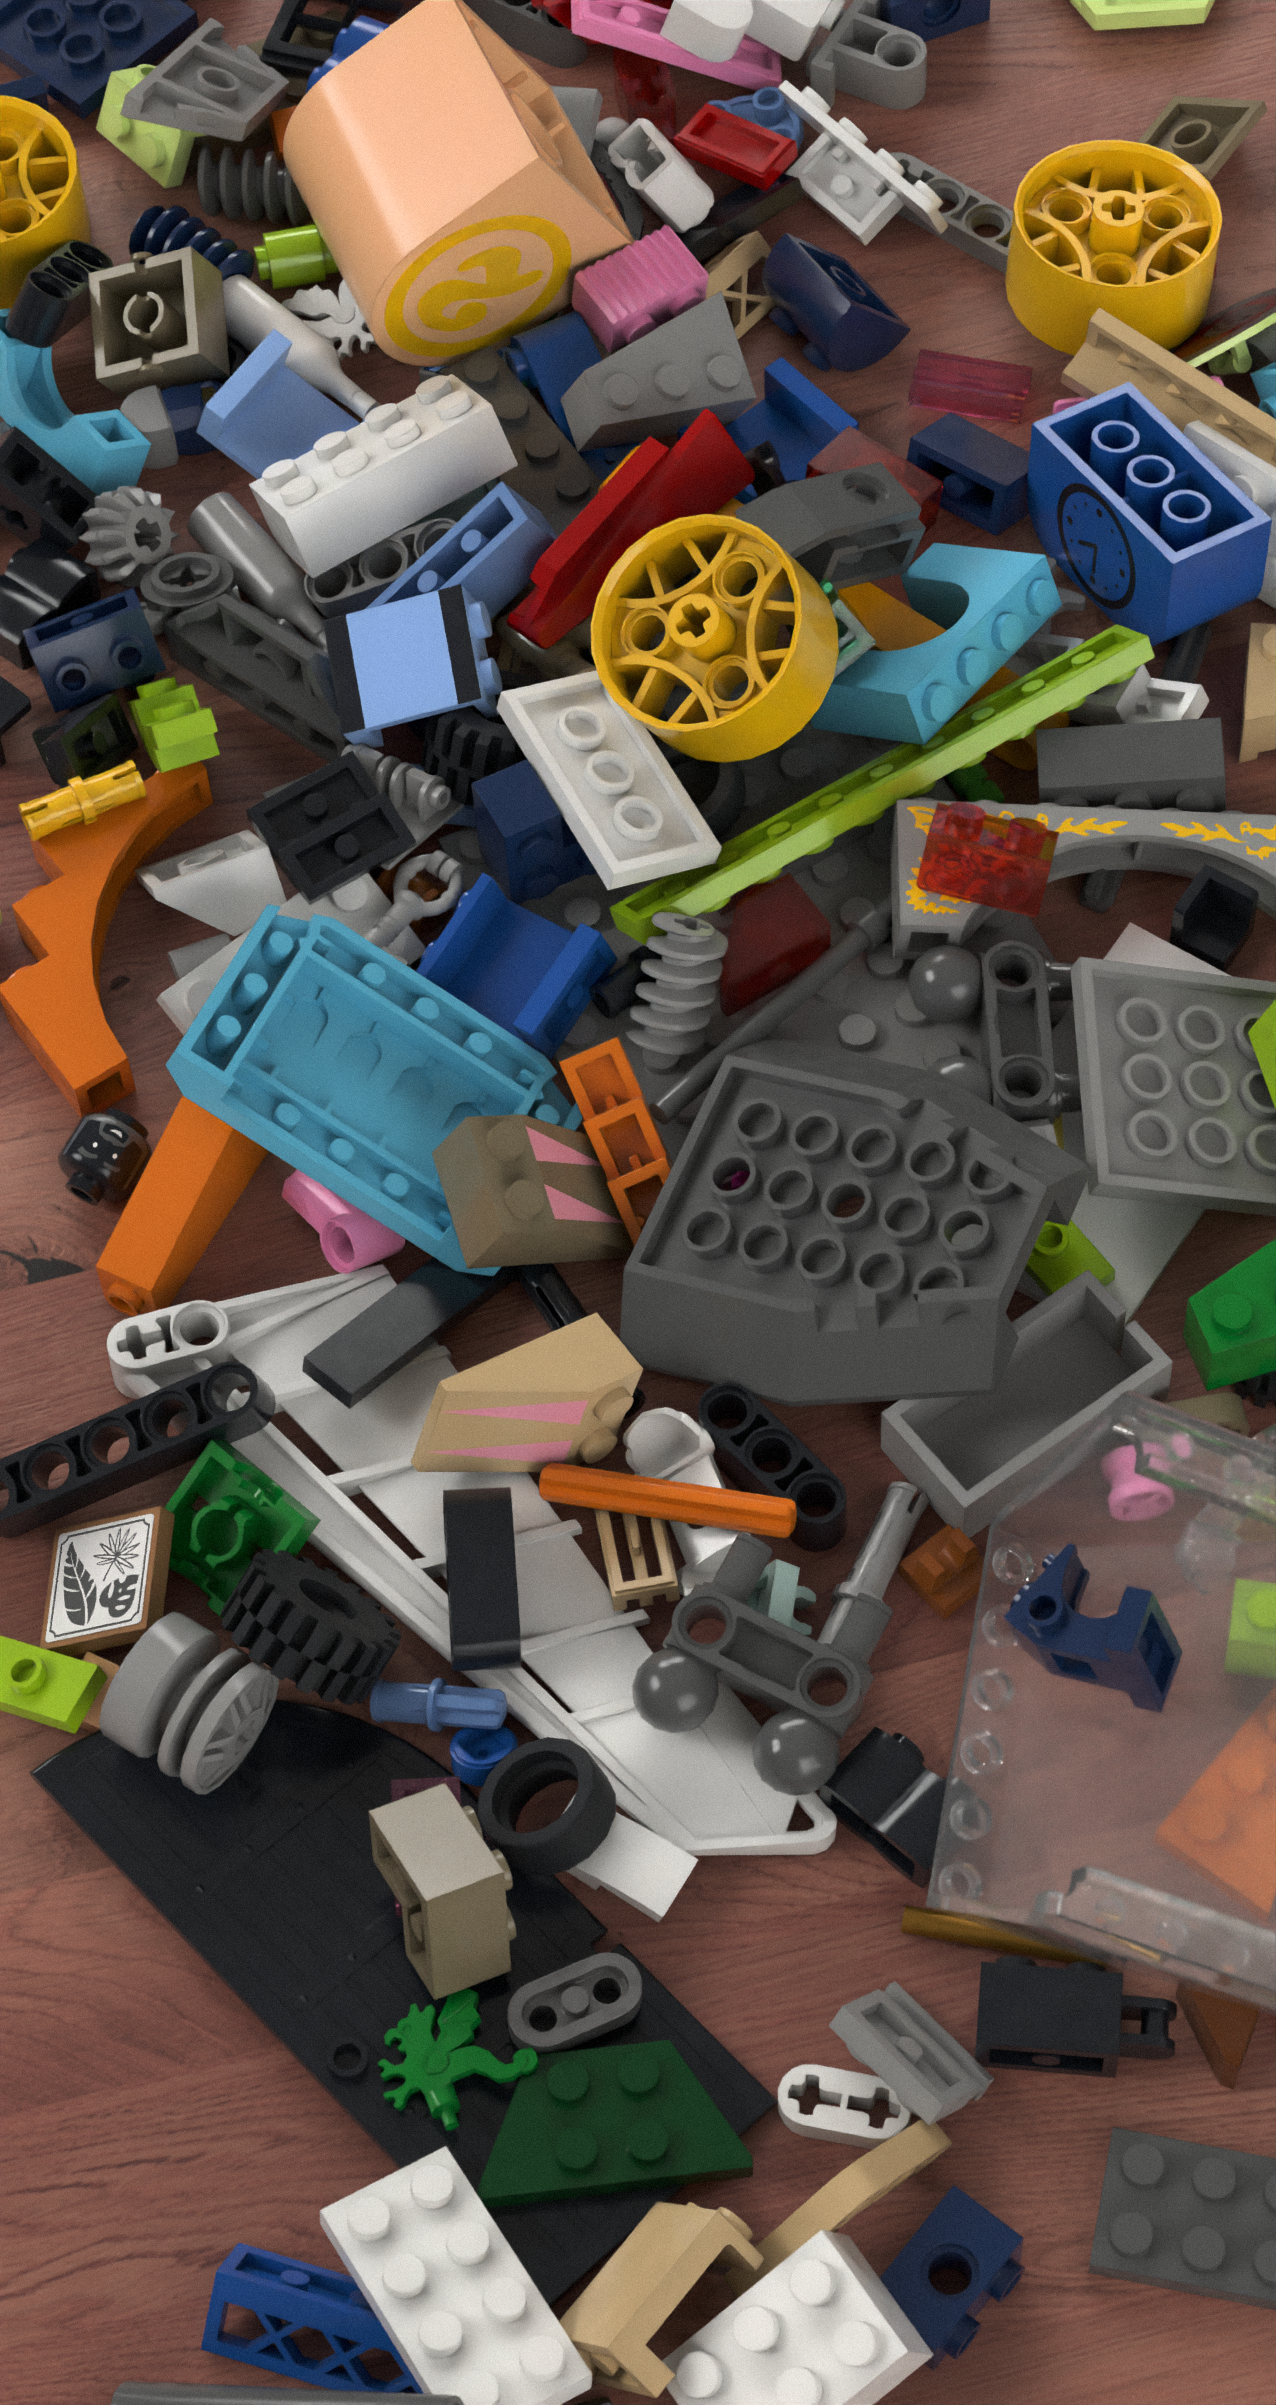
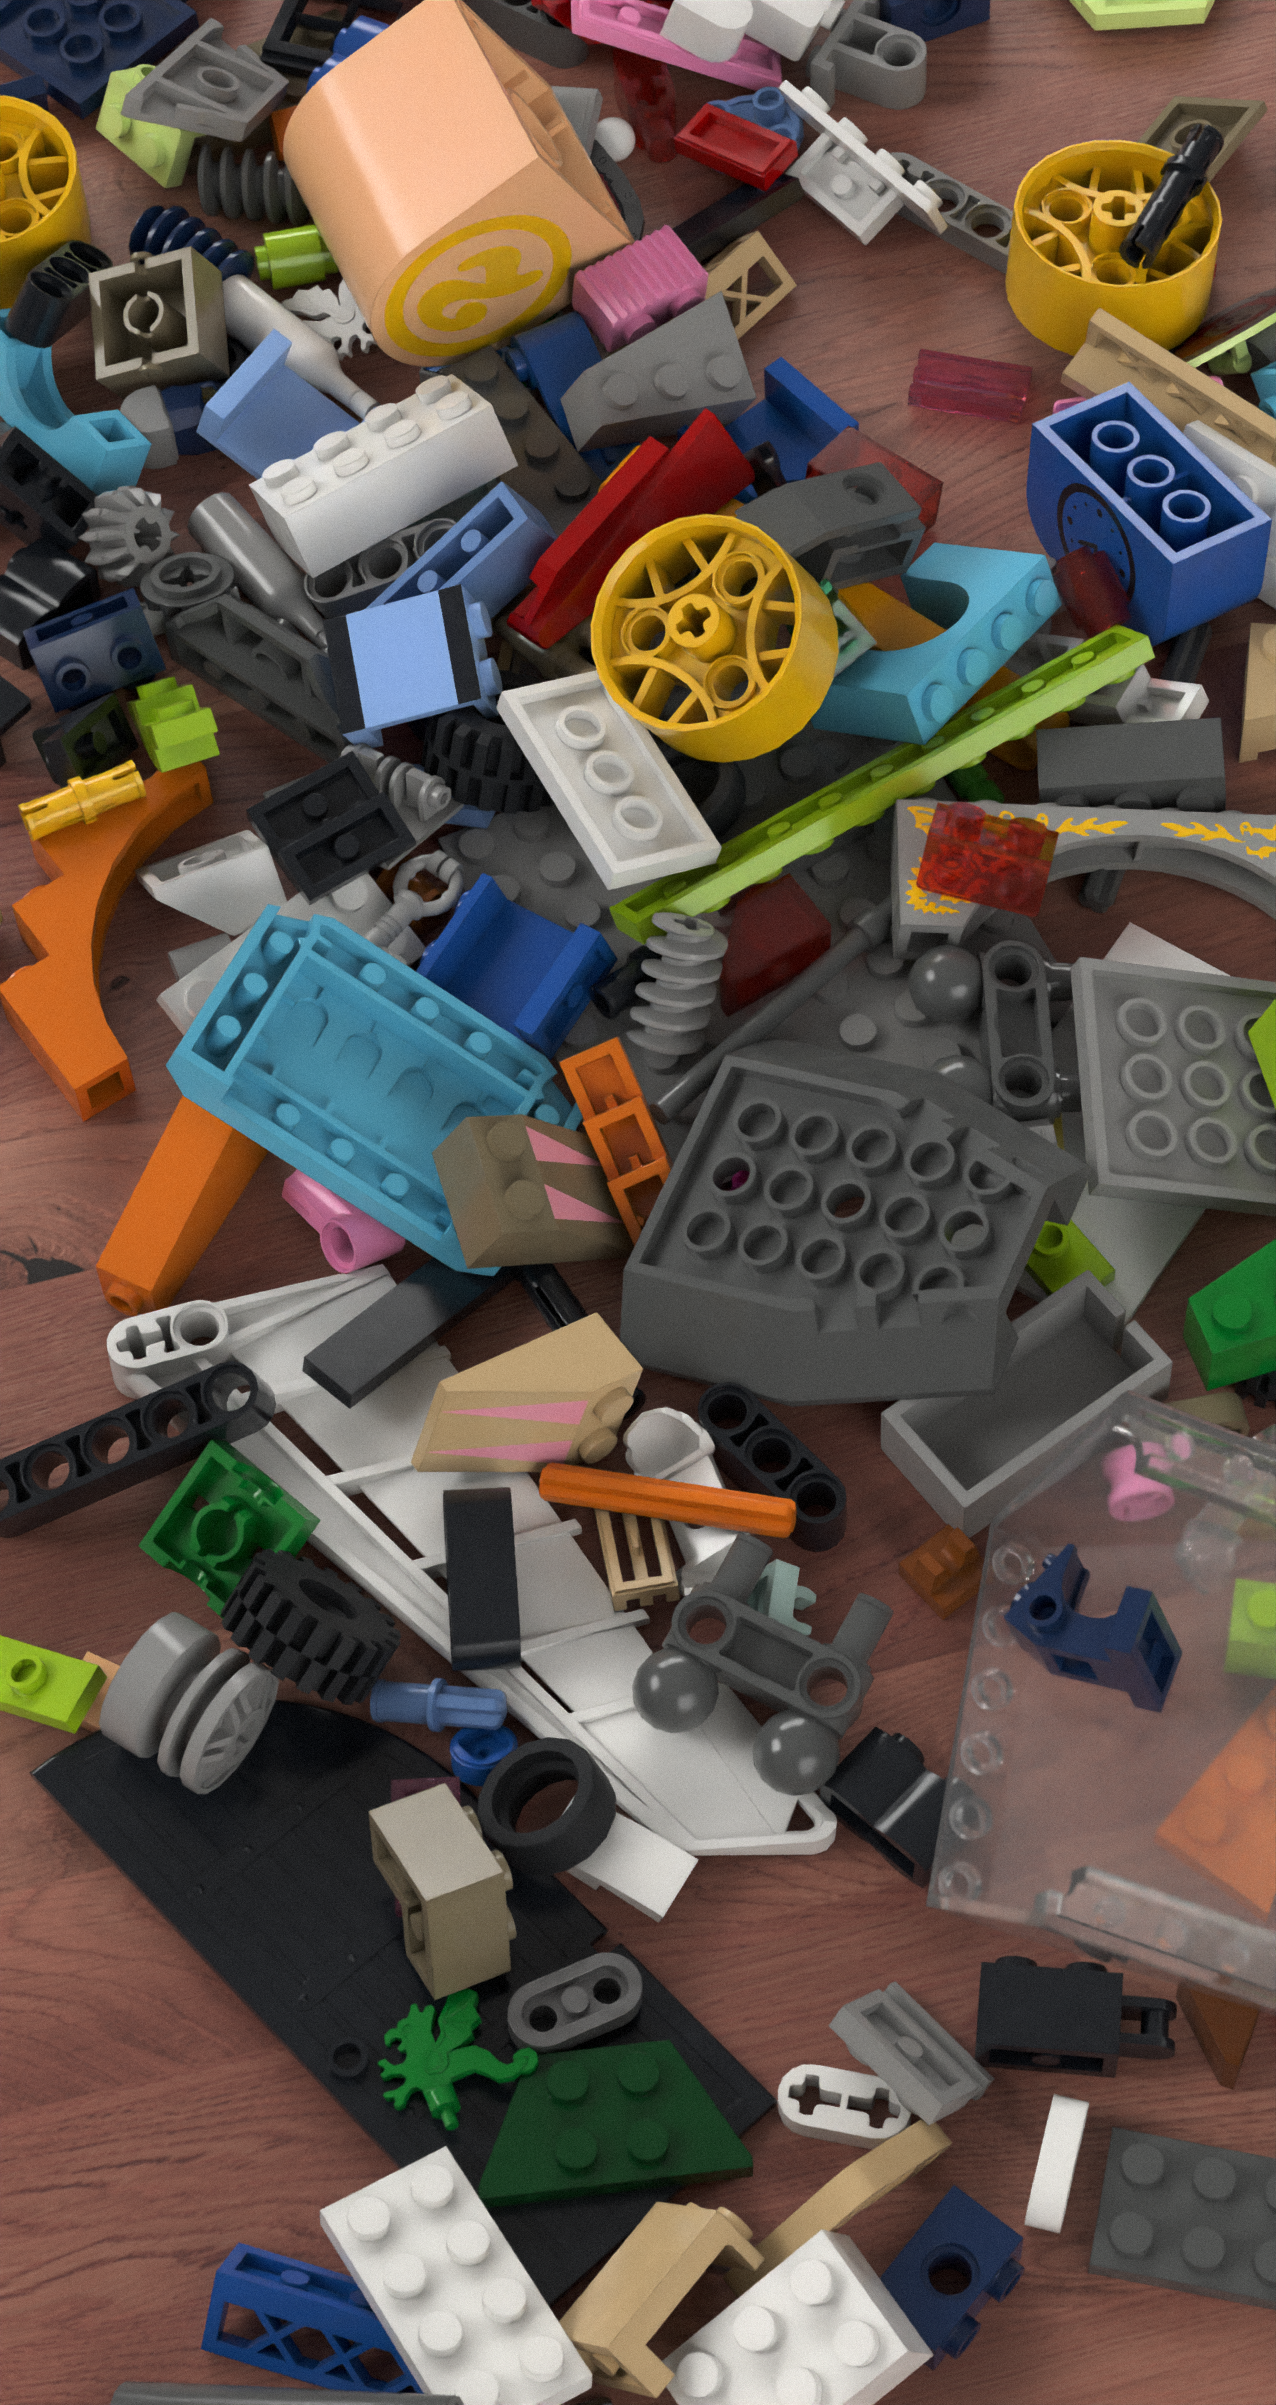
tile [40,1506,175,1656] -> none
black head [58,1107,152,1205] -> none
dark blue brick [472,759,598,904] -> none
white brick [608,118,714,233] -> none
dark blue brick [762,233,911,372] -> none
light grey pin [817,1481,929,1644] -> none
pearl gold bar [901,1905,1112,1969] -> none
dark blue brick [902,412,1030,536] -> none
black panel [1170,864,1259,972] -> none
none -> white beam [1025,2094,1089,2234]
none -> clear red brick [1052,545,1132,639]
none -> black pin [1119,124,1224,269]

